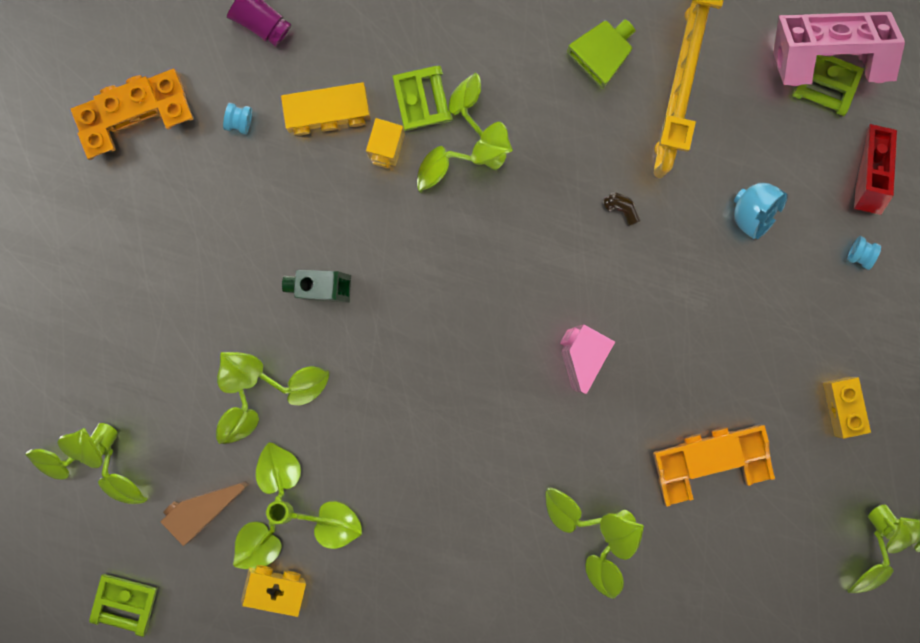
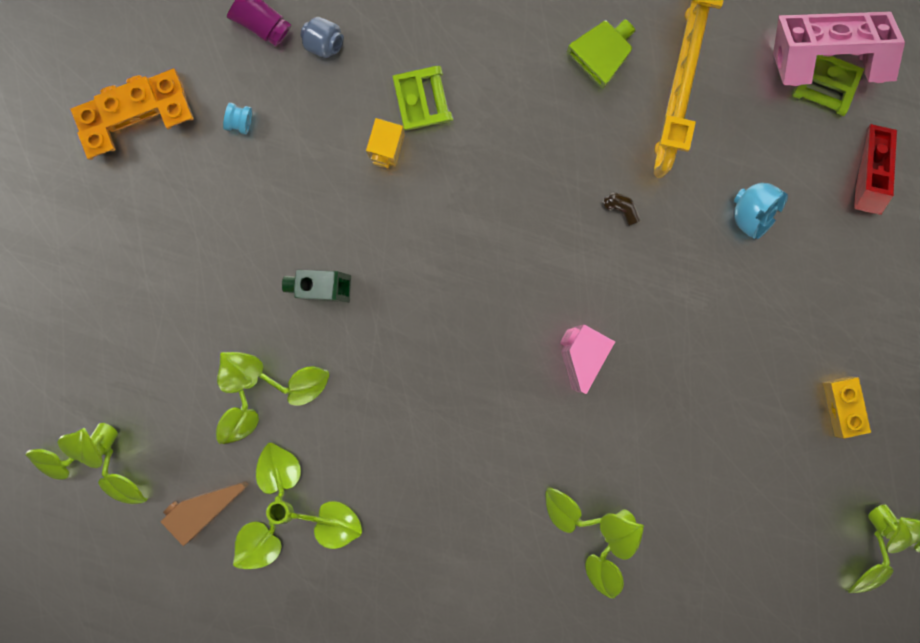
lime plate [89,574,158,637] -> none
yellow brick [241,565,306,617] -> none
yellow brick [281,82,371,136] -> none
lime plant [417,72,513,193] -> none
light orange bracket [653,425,775,507] -> none
medium azure wheel [847,236,881,270] -> none
none -> sand blue head [300,17,344,58]

